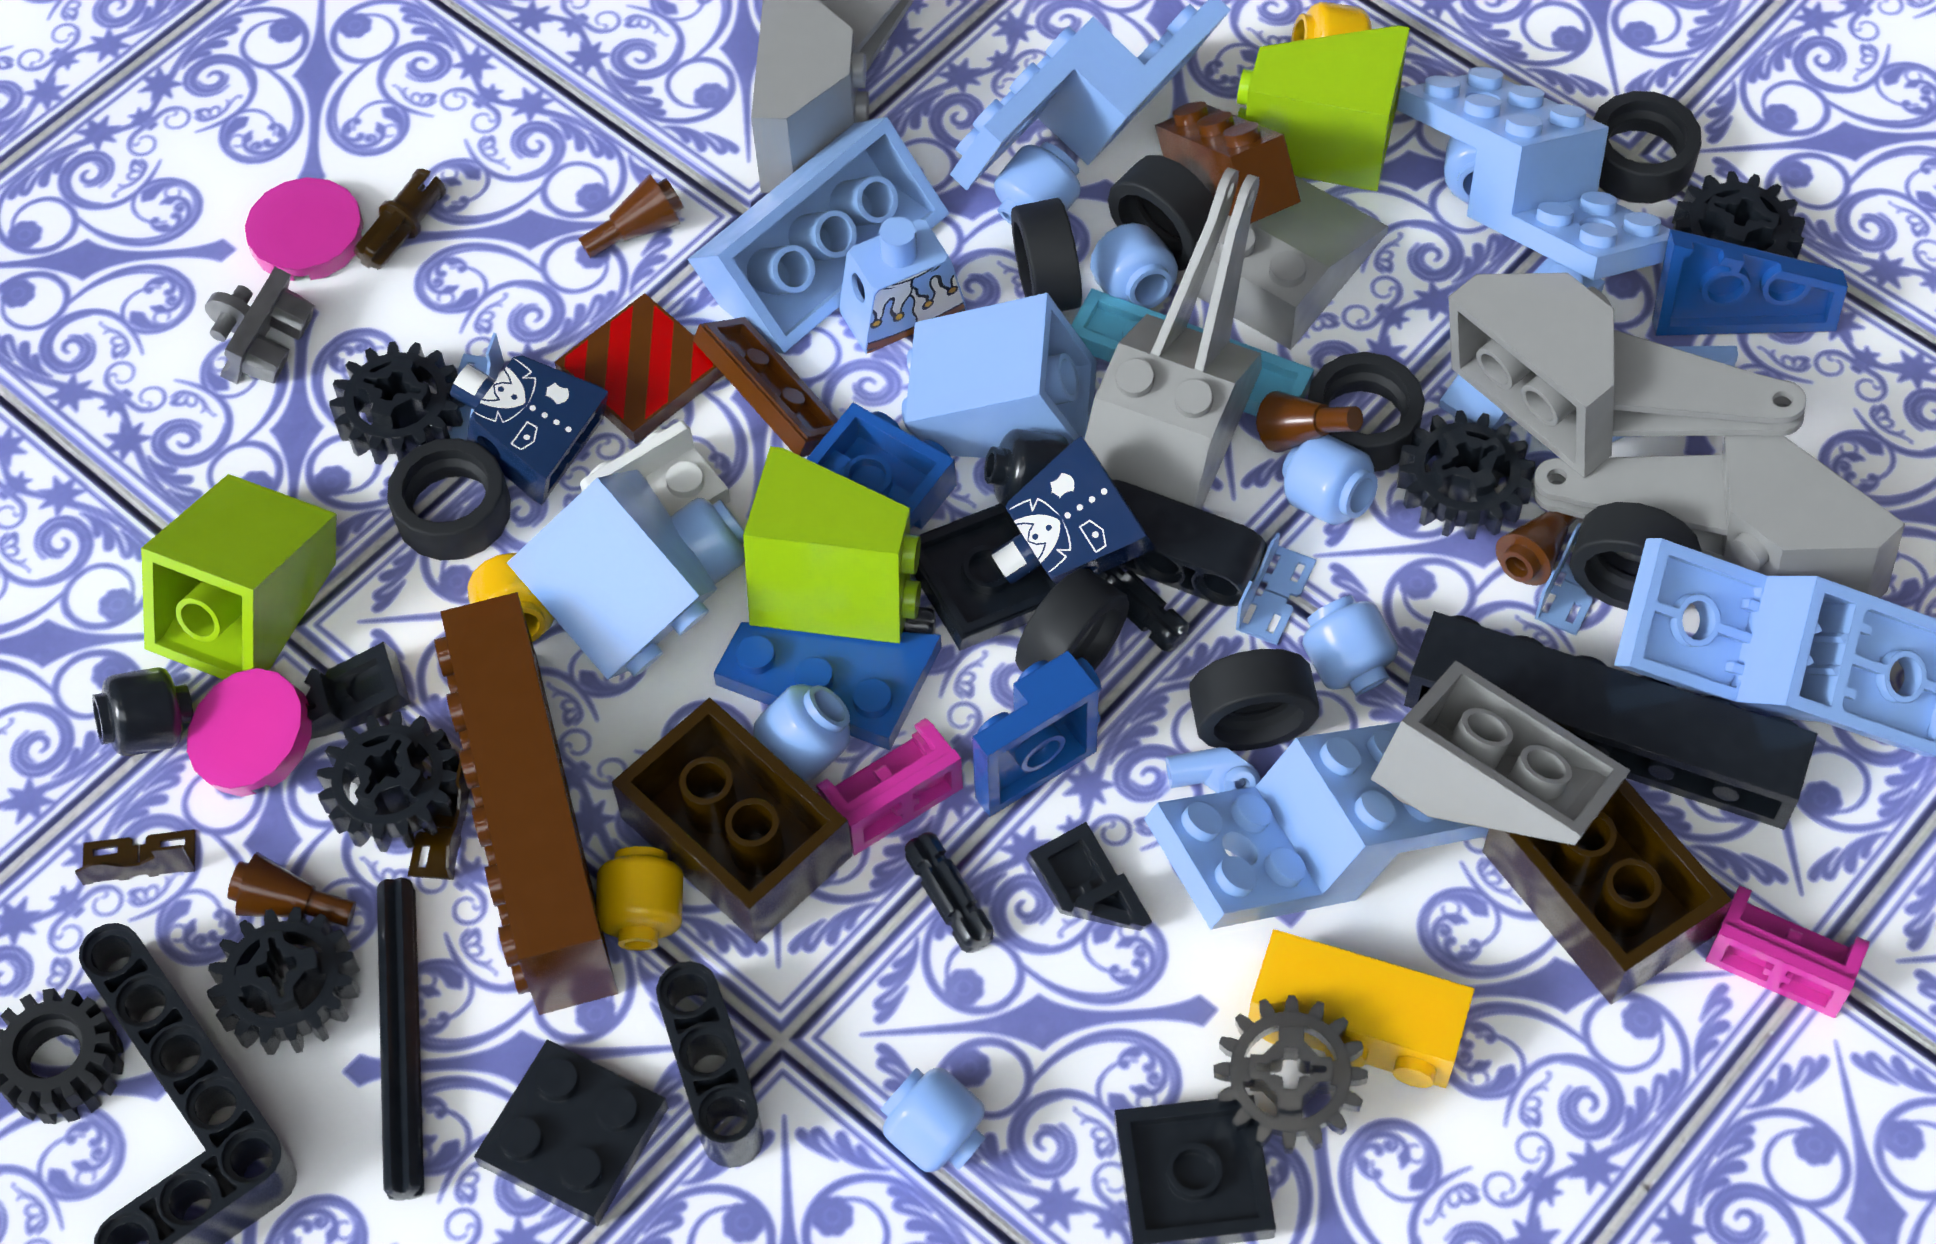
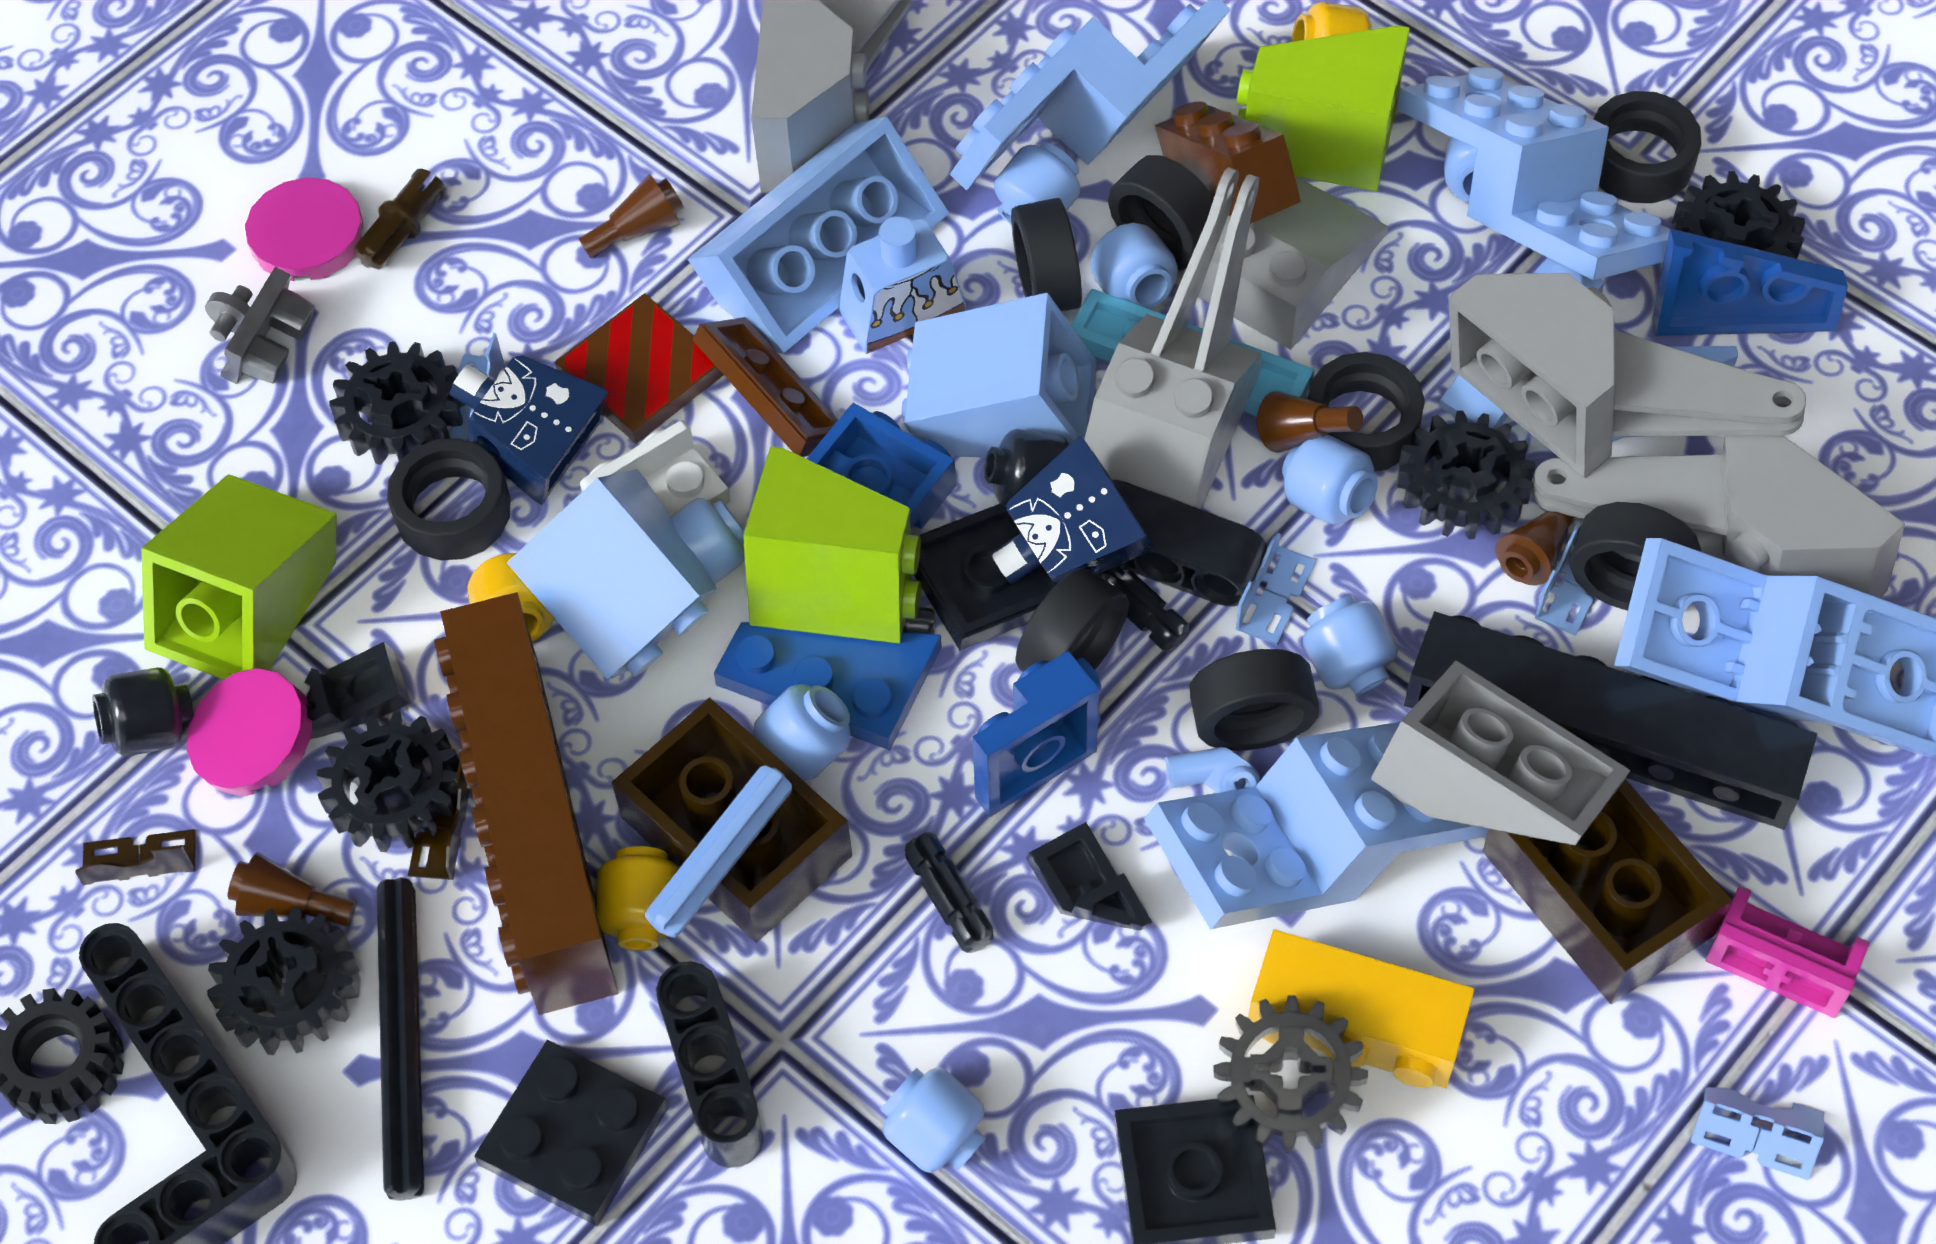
dark pink hinge [815,718,963,856] -> none
none -> light blue axle [645,765,792,938]
none -> light blue piece [1690,1087,1824,1180]

